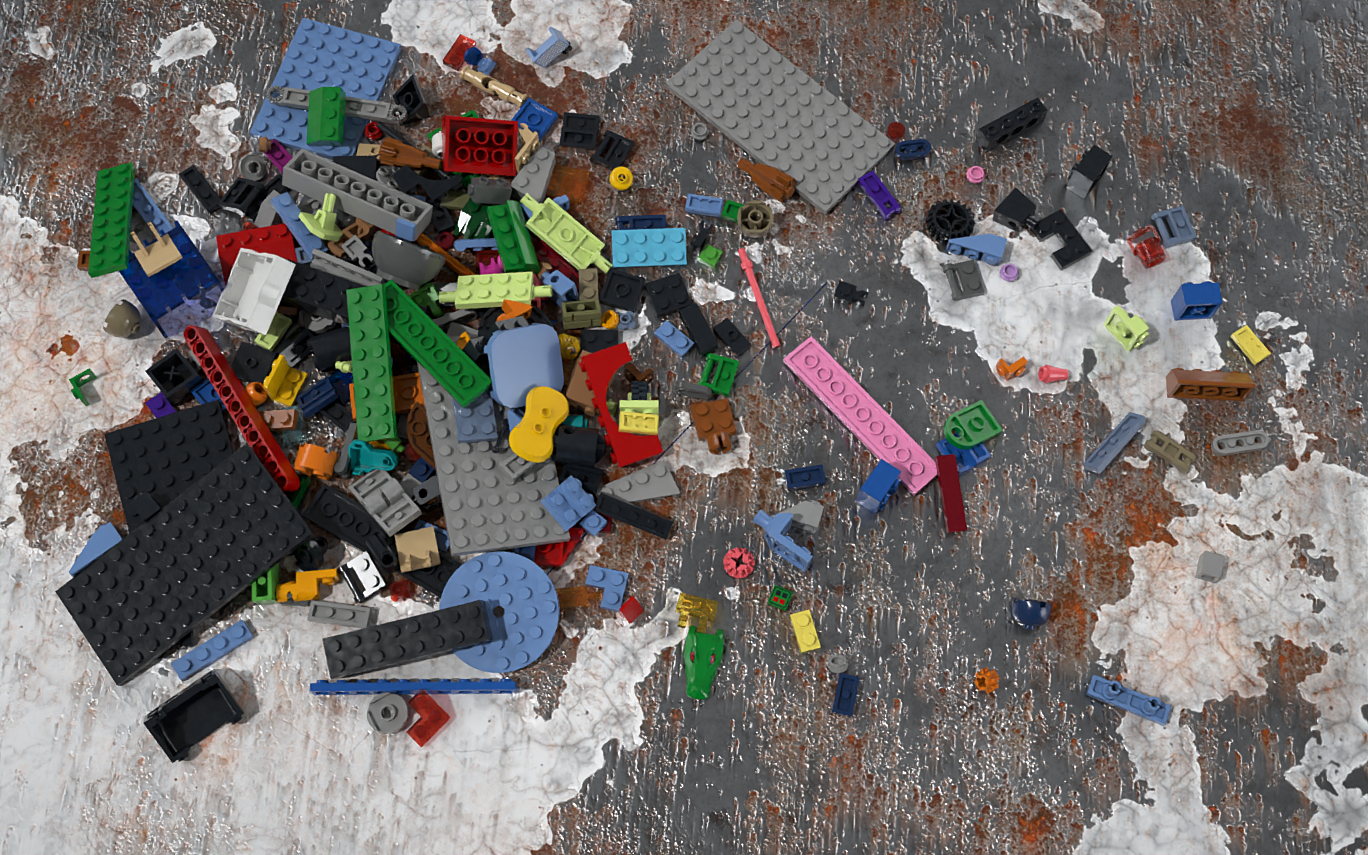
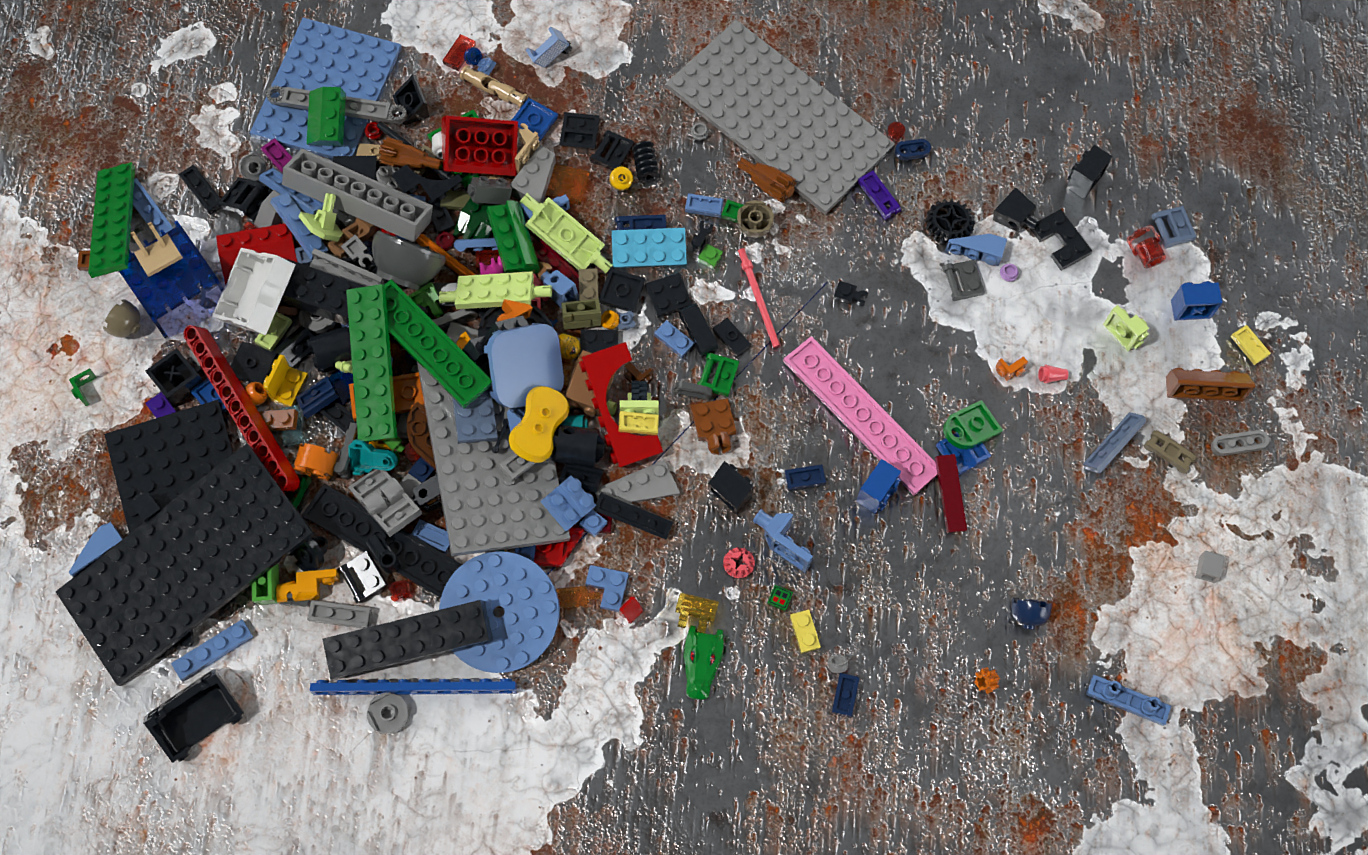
medium nougat plate [259,135,271,153] -> none
tan plate [394,526,441,573] -> none
medium blue tile [395,218,416,242] -> none
clear red plate [406,688,451,748] -> none
light grey slope [781,500,824,533] -> none
bright pink plate [966,166,985,184] -> none
black brick [975,97,1048,153] -> none
none -> medium blue plate [259,168,323,215]
none -> black piece [632,141,660,182]
none -> black slope [708,461,754,515]

